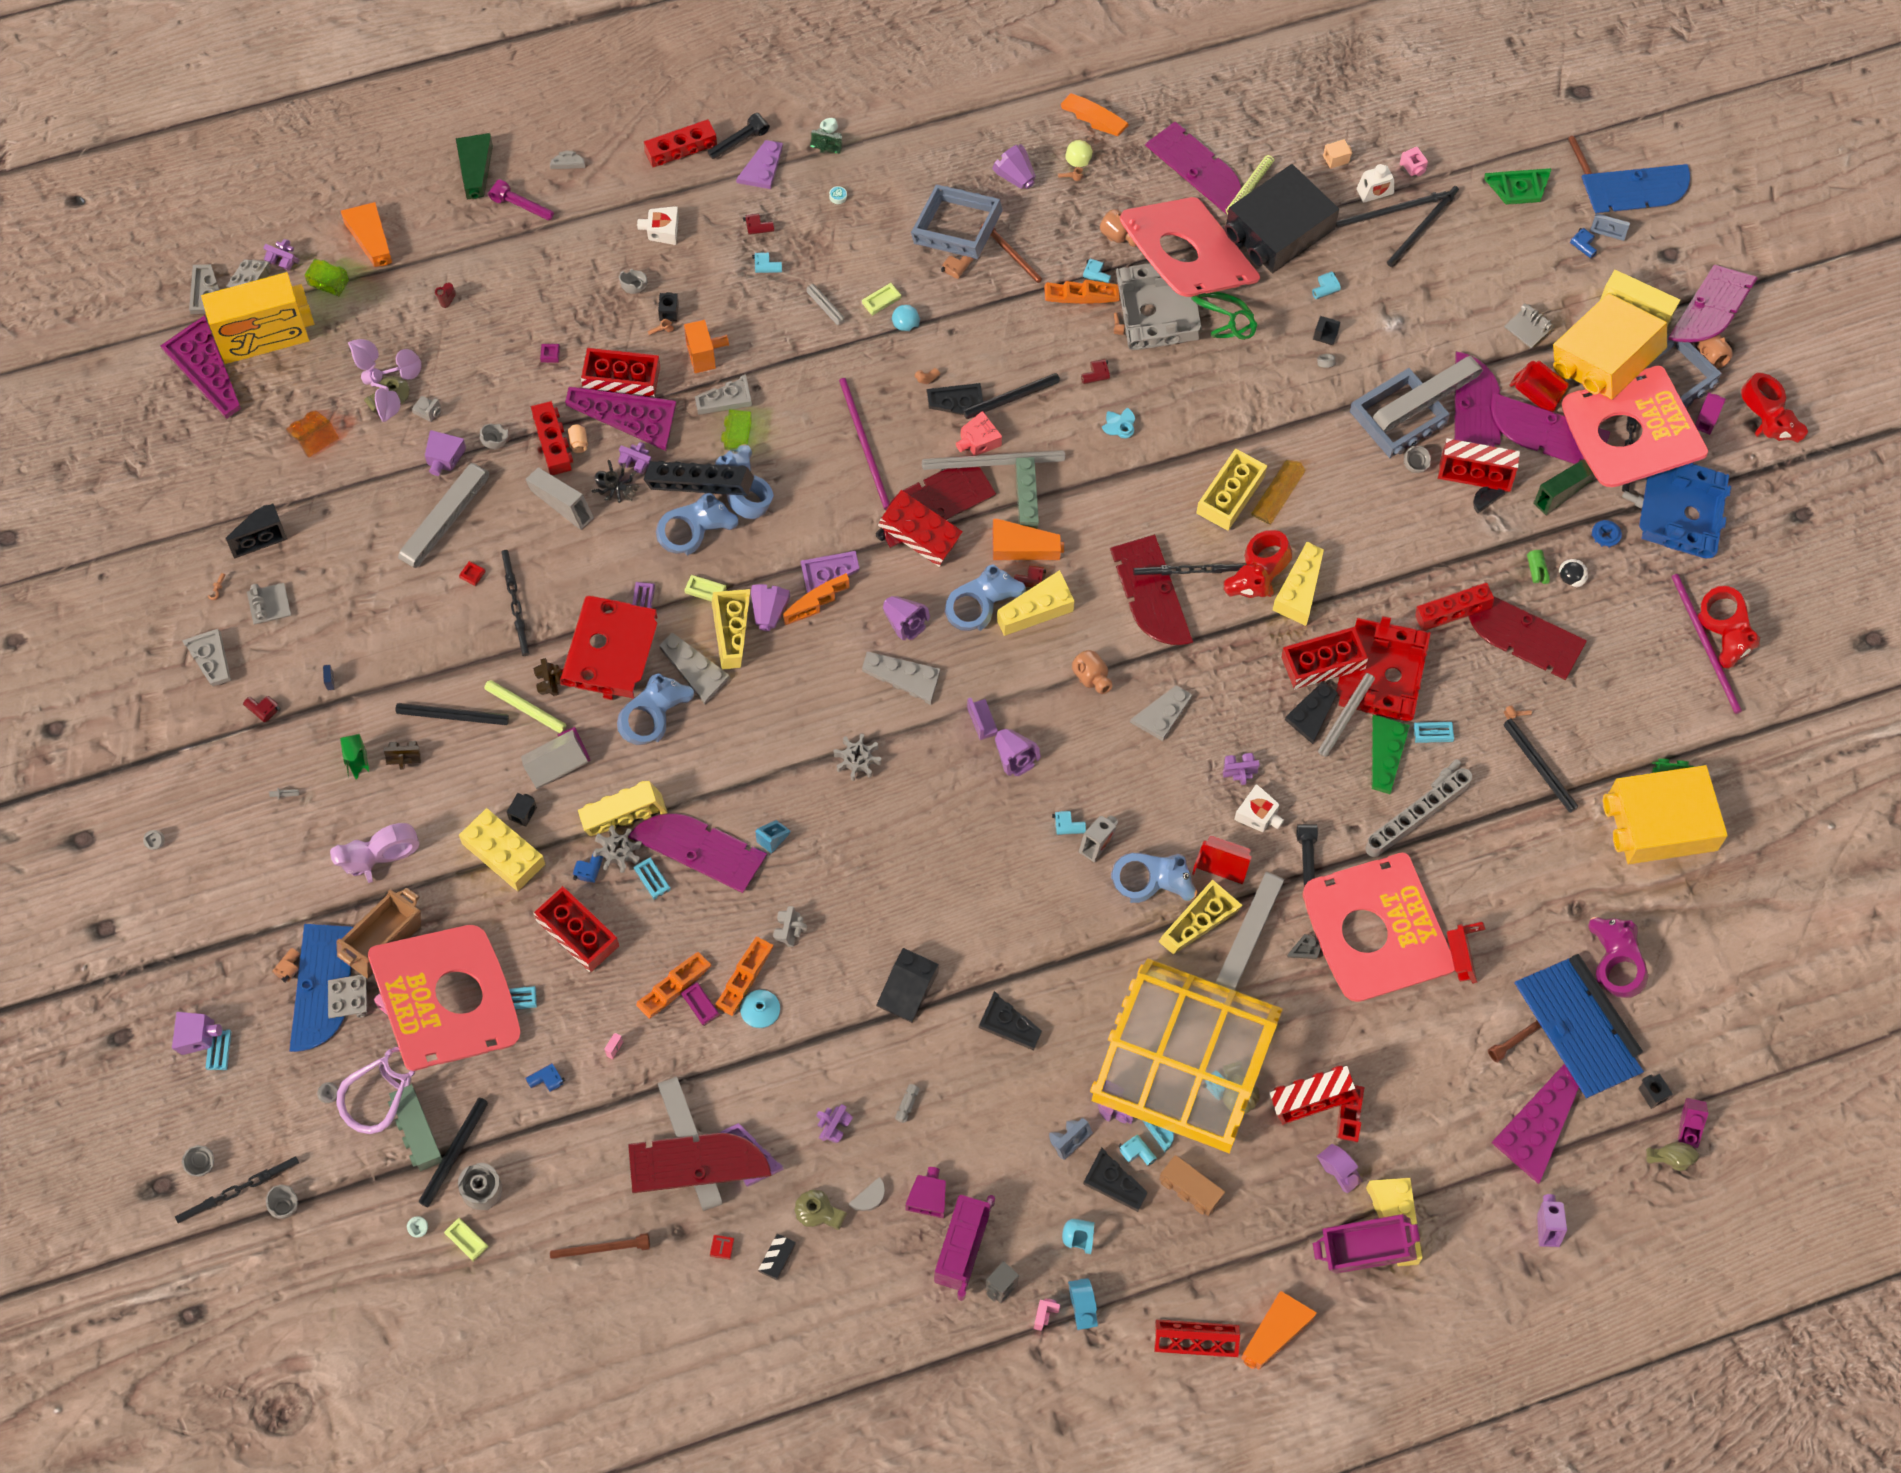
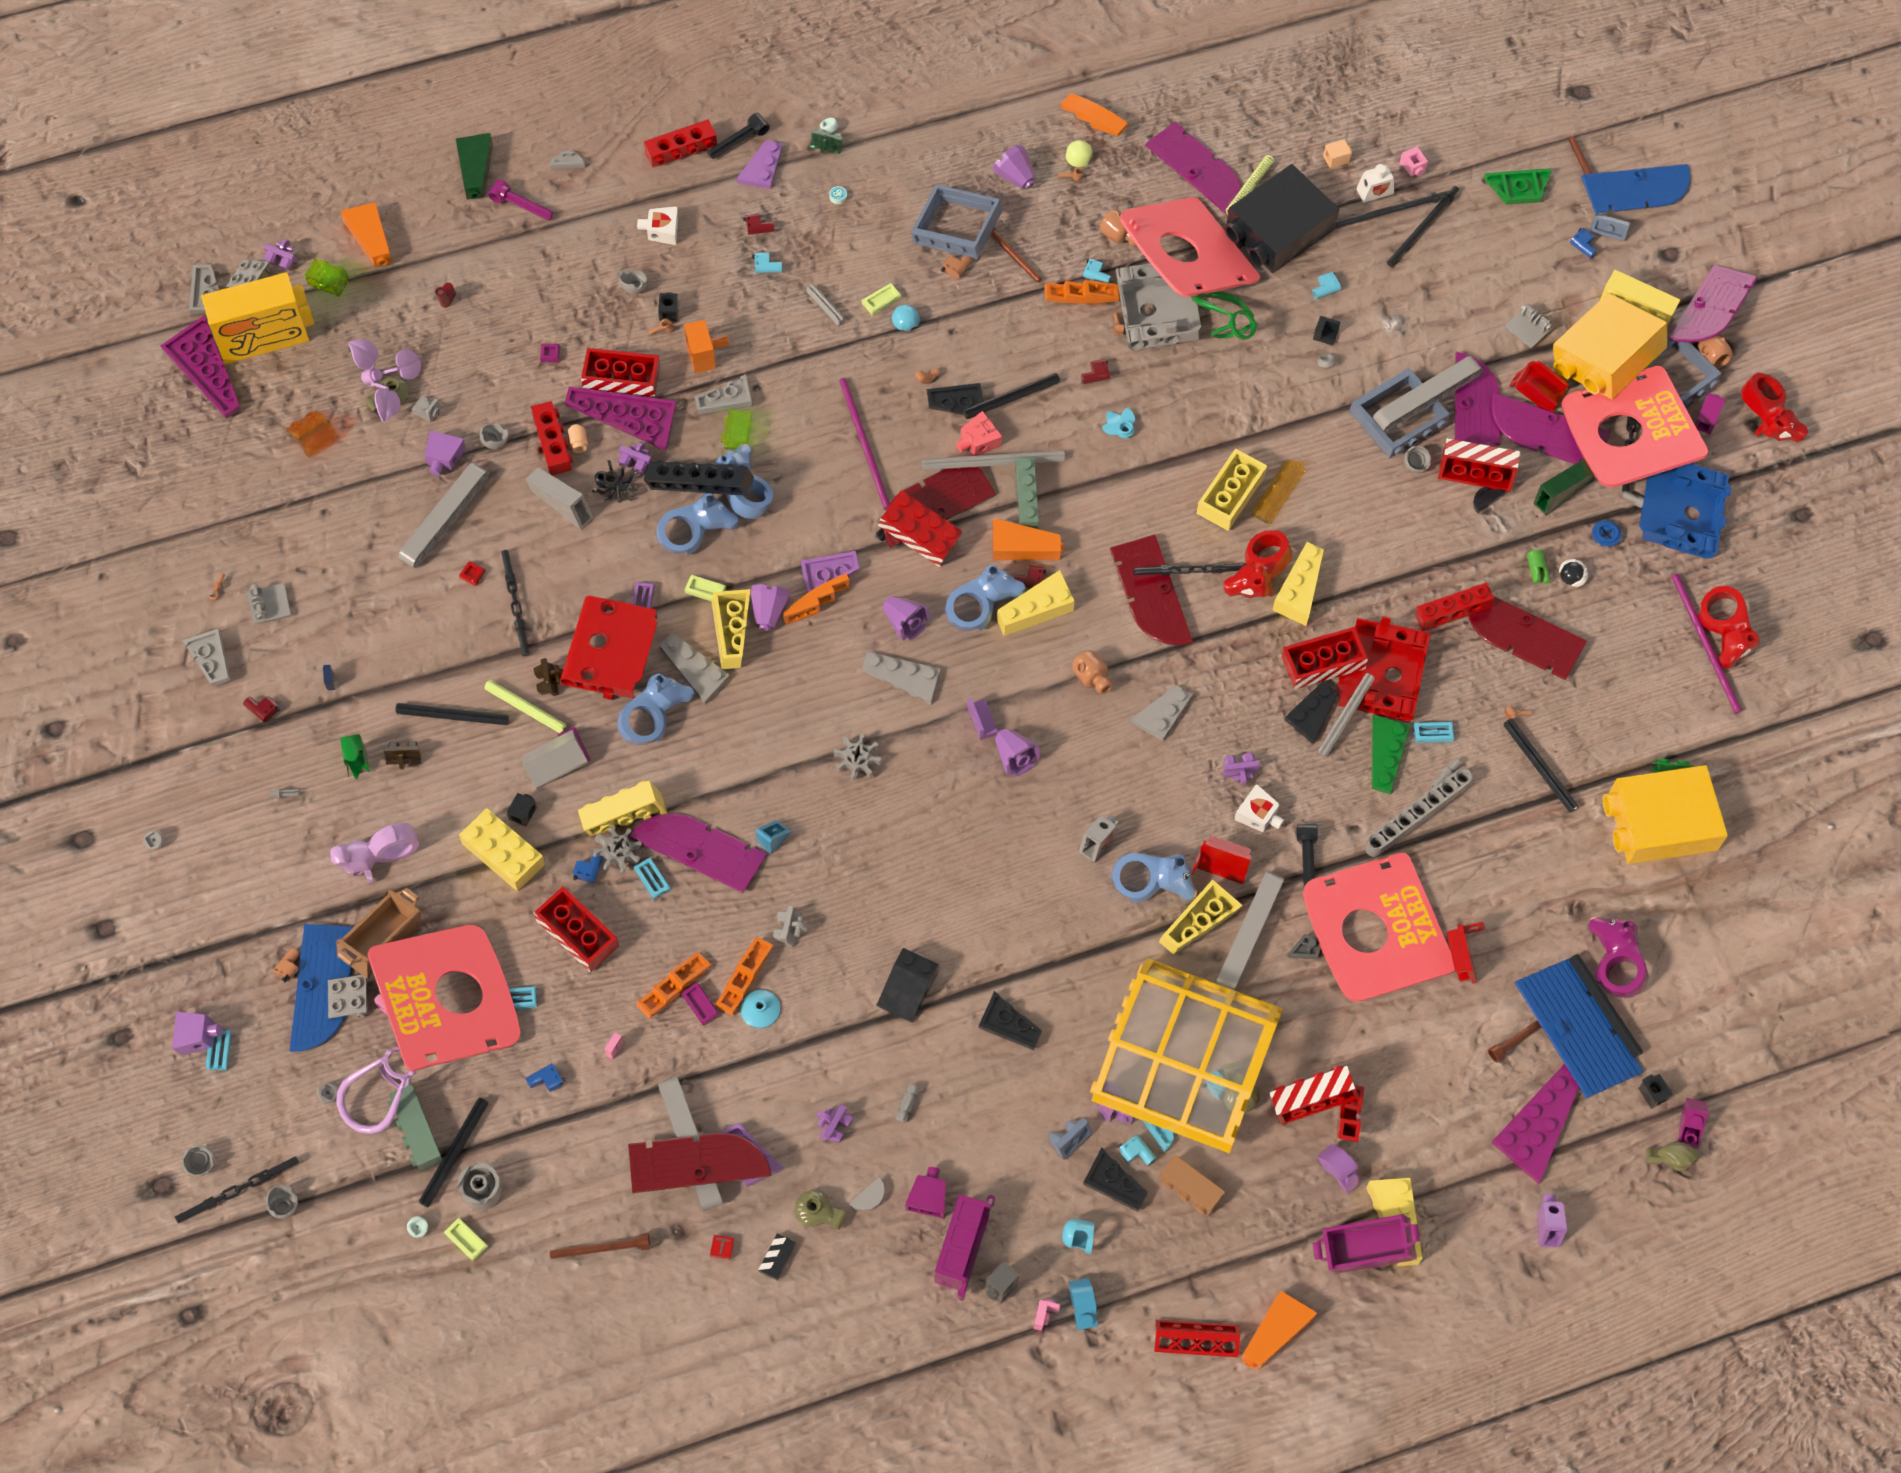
black slope [226,503,288,559] -> none
medium azure piece [1052,811,1086,835] -> none

